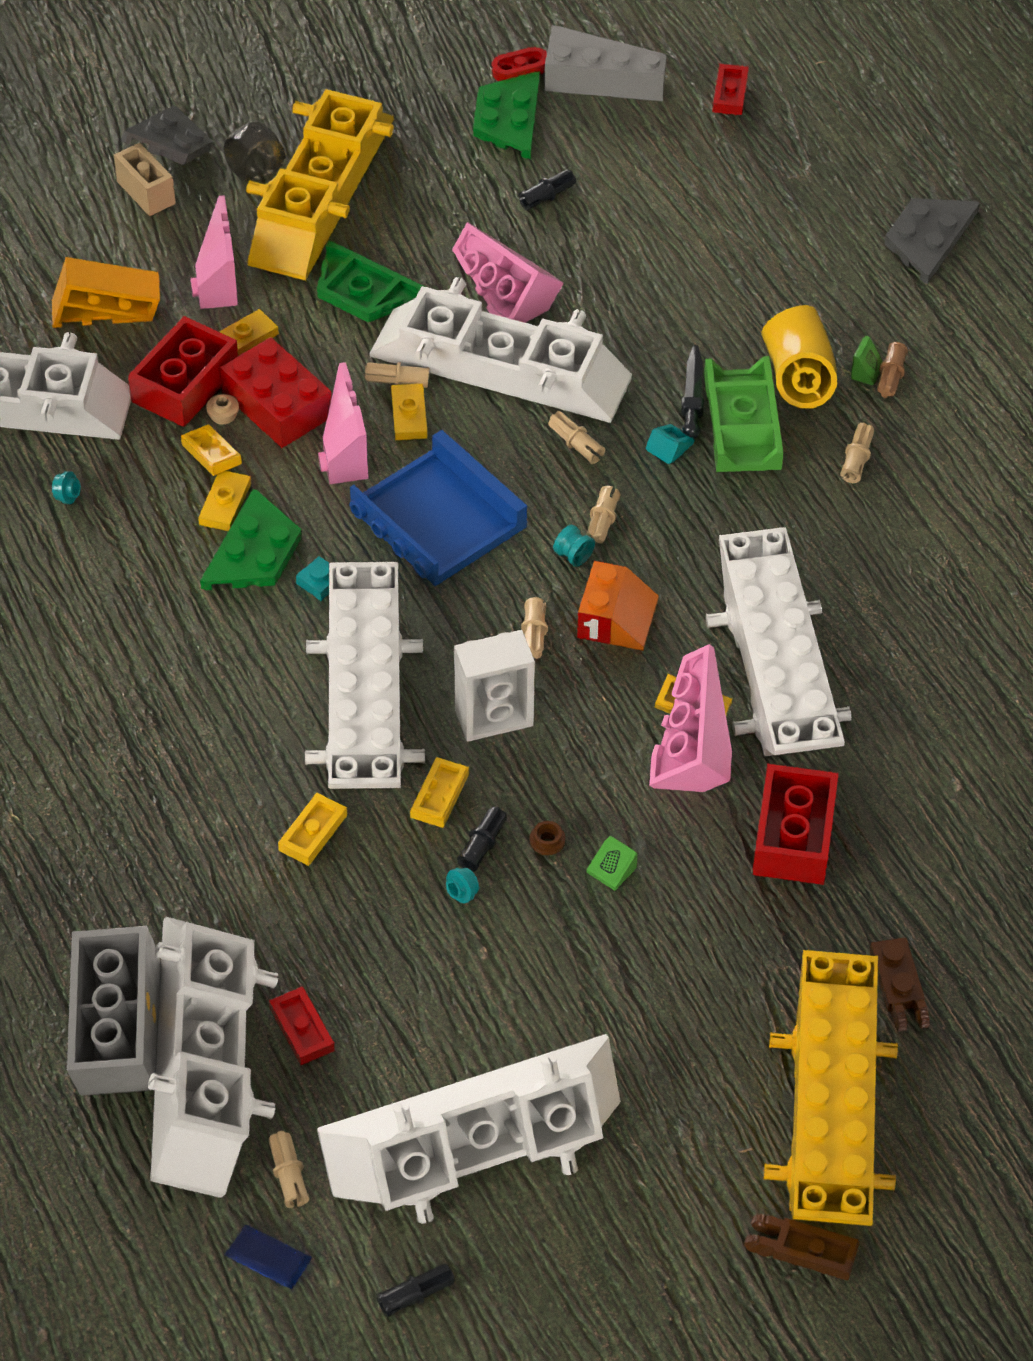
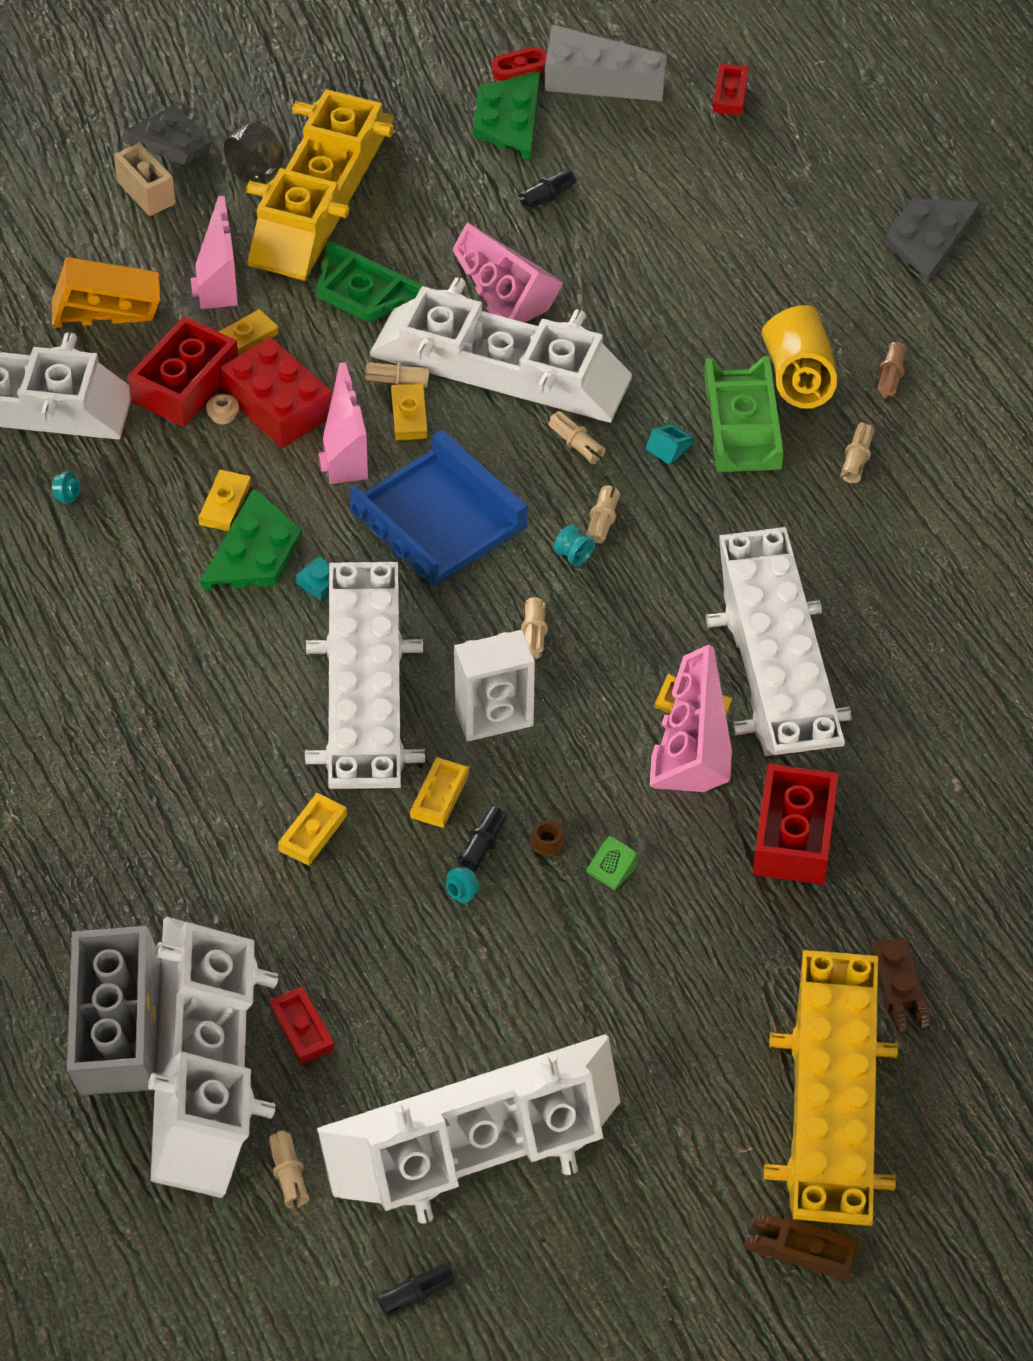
yellow plate [181,424,242,476] -> none
clear blue tile [225,1223,312,1289] -> none
orange slope [577,560,659,651] -> none
black sword [681,345,704,439] -> none
bright green slope [851,336,883,385] -> none

